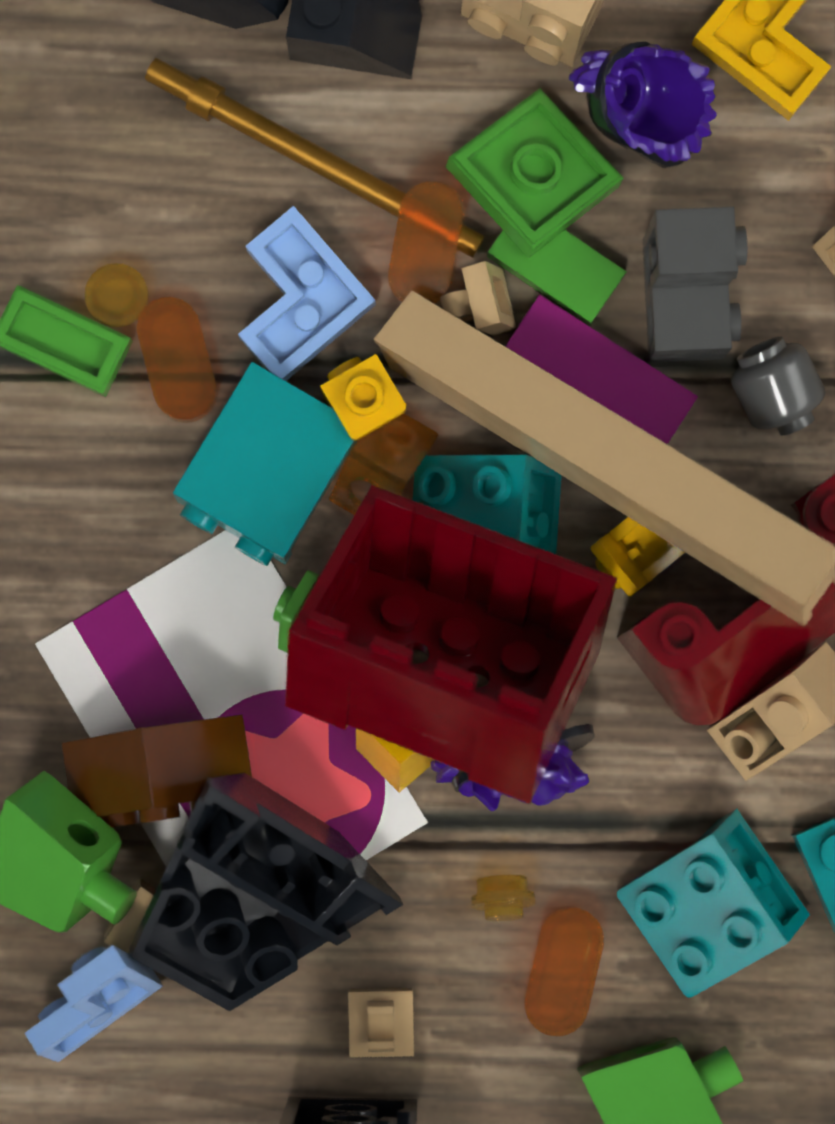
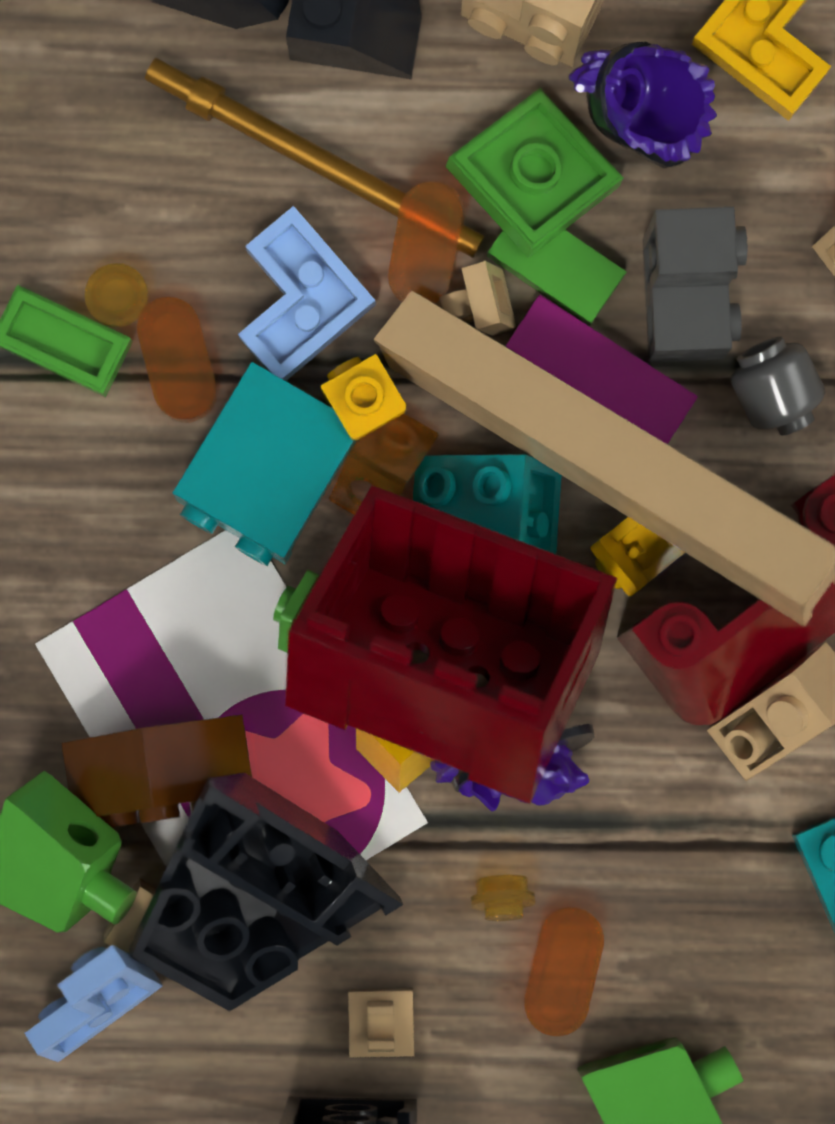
teal bracket [617,809,810,998] -> none

